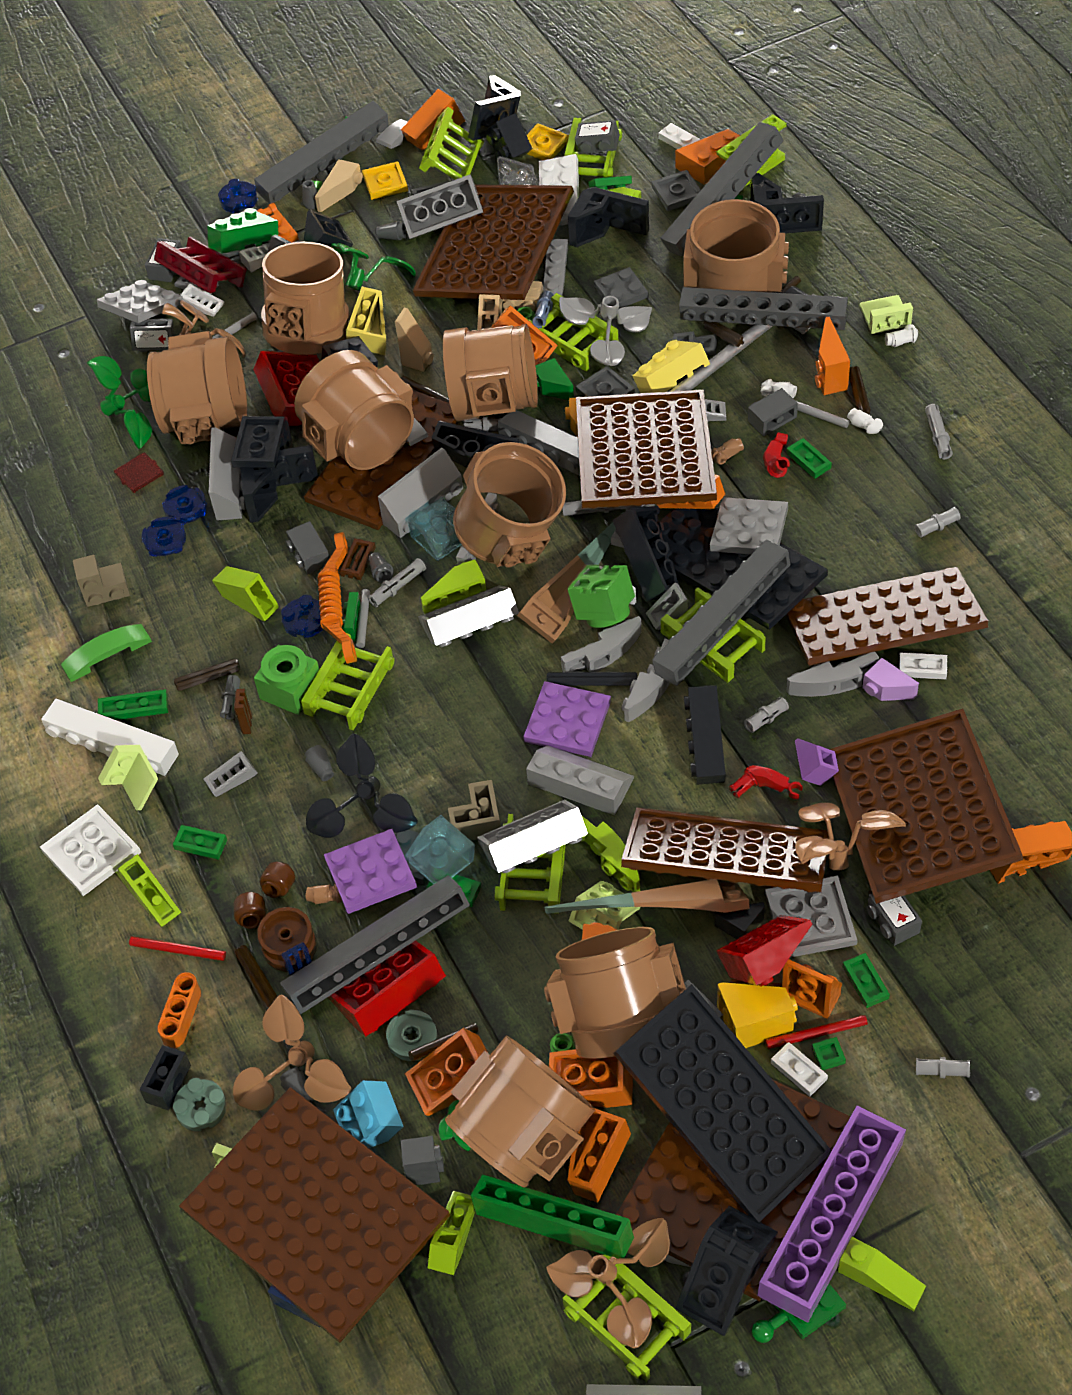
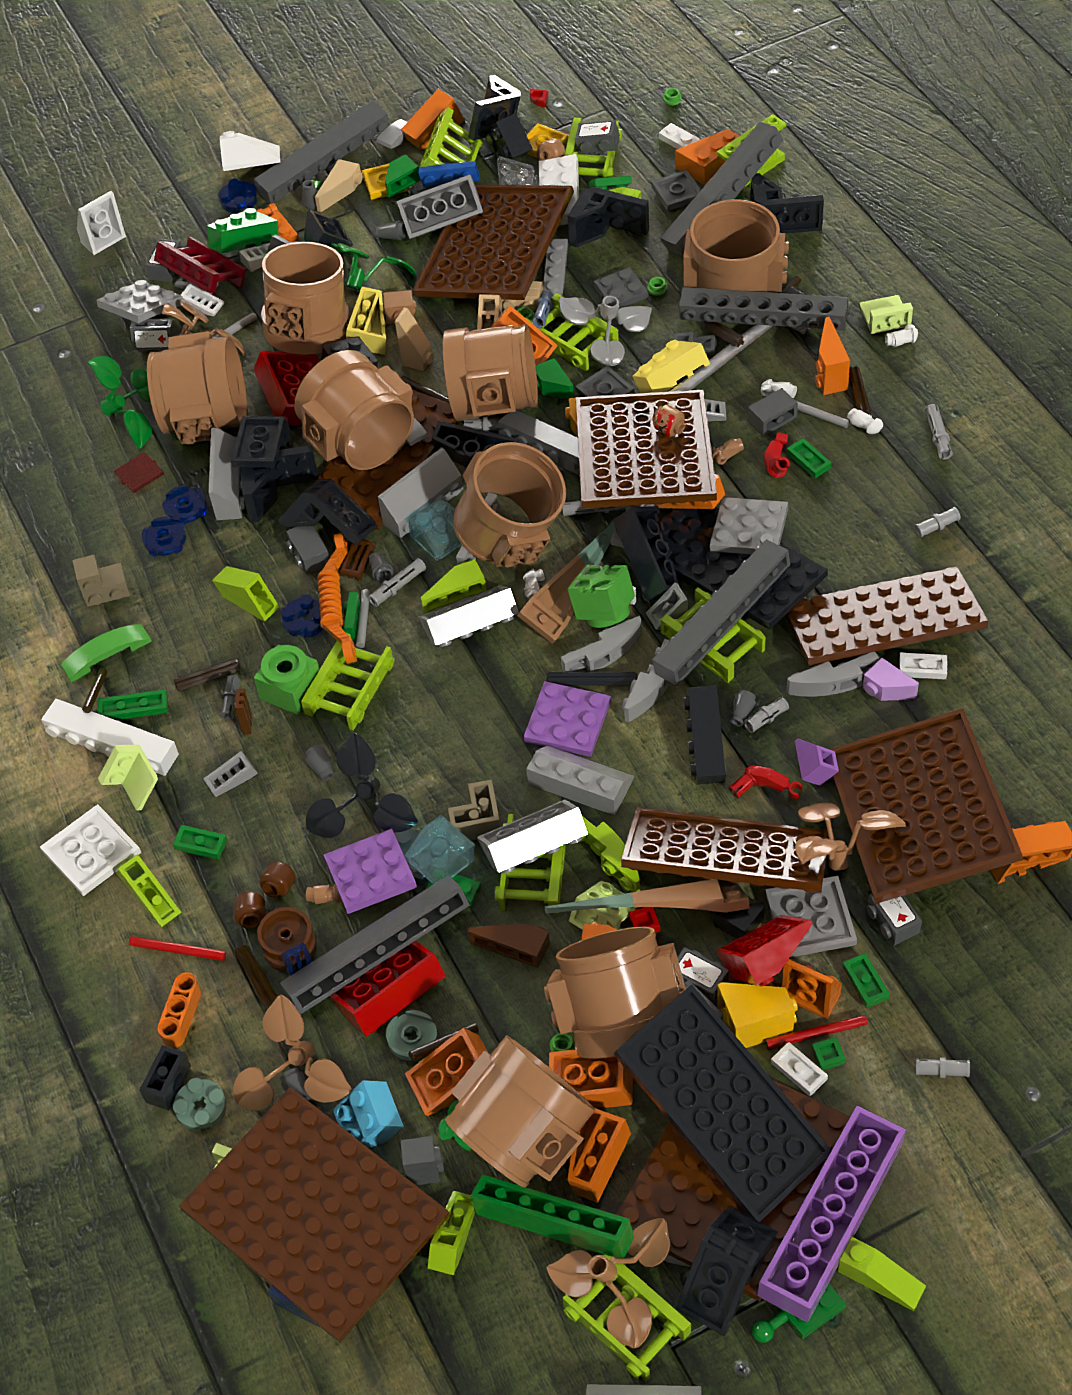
none -> white slope [77,191,126,255]
none -> dark brown bar [82,668,107,713]
none -> white slope [220,131,280,171]
none -> black bracket [278,479,377,546]
none -> medium nougat head [383,290,416,324]
none -> green slope [385,155,420,198]
none -> blue plate [418,161,480,187]
none -> reddish brown slope [468,923,550,968]
none -> white arm [523,568,545,601]
none -> red tile [530,89,548,107]
none -> medium nougat head [537,138,565,161]
none -> red tile [629,907,660,932]
none -> bright green plate [647,277,668,296]
none -> medium nougat head [652,404,685,437]
none -> bright green plate [663,88,682,106]
none -> brick [677,947,729,1004]
none -> dark grey cone [729,690,756,726]

